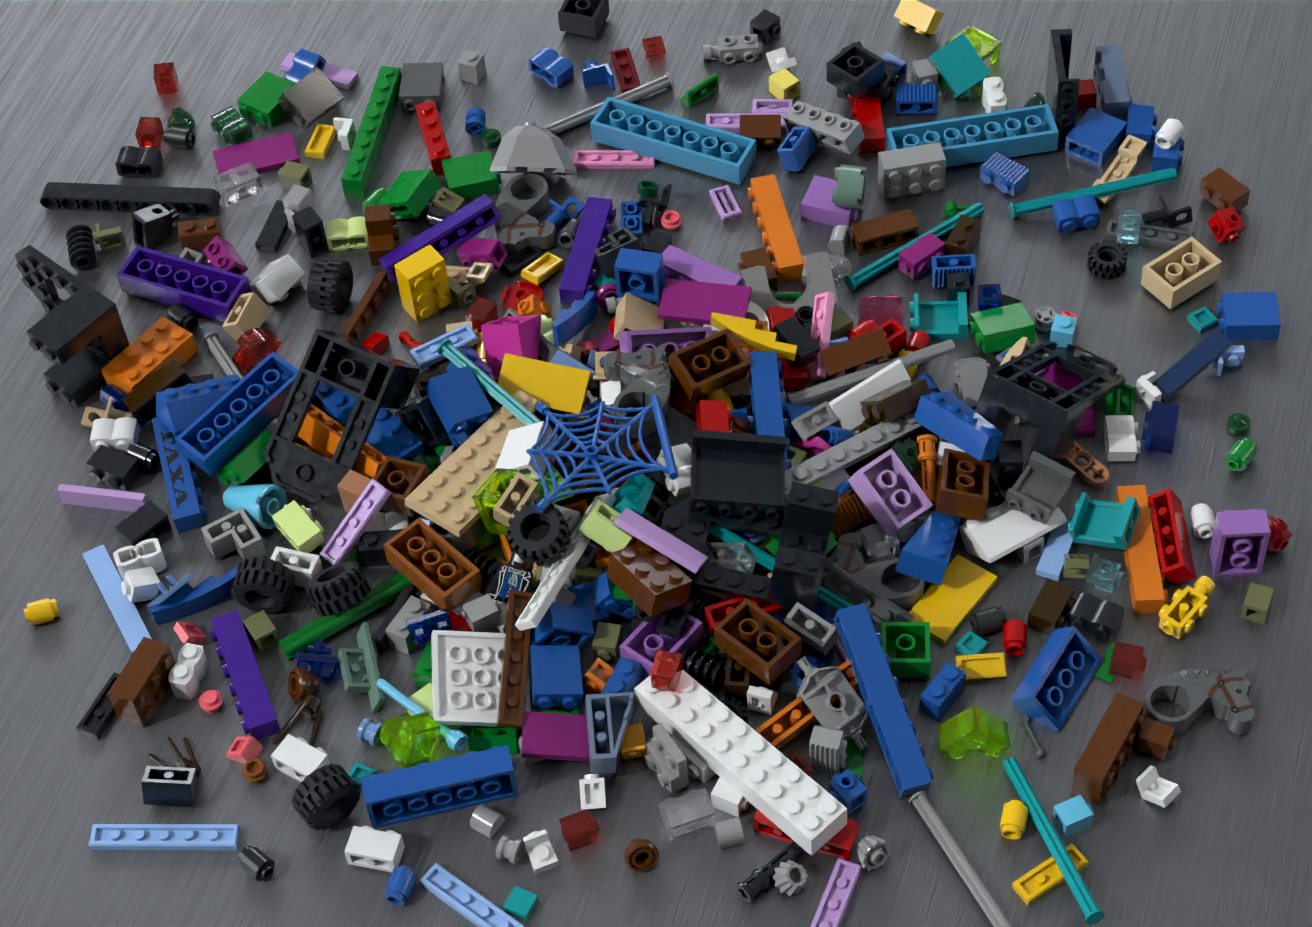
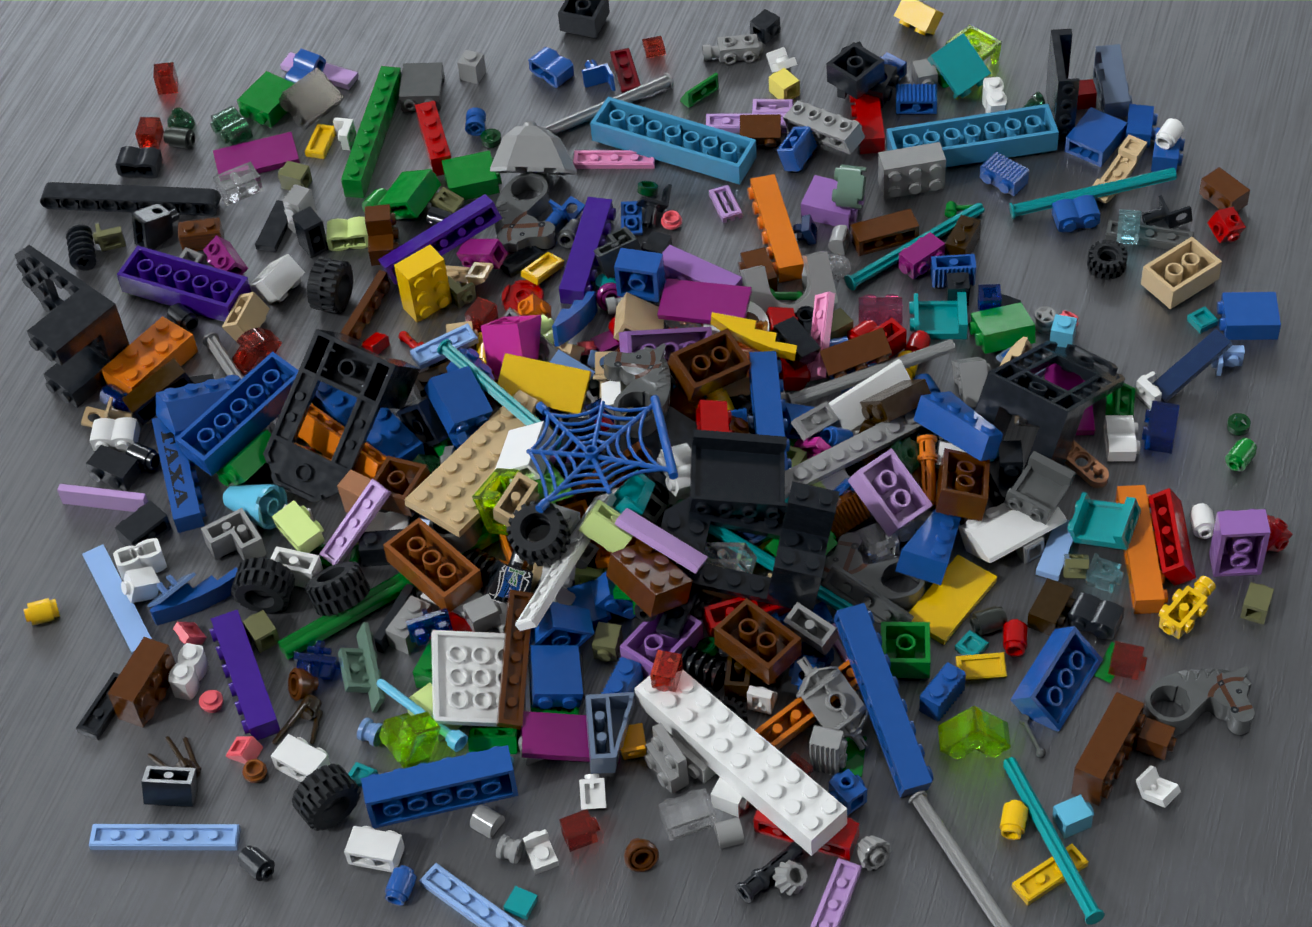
orange bracket [582,657,613,694] -> none
none -> dark blue tile [793,214,817,245]

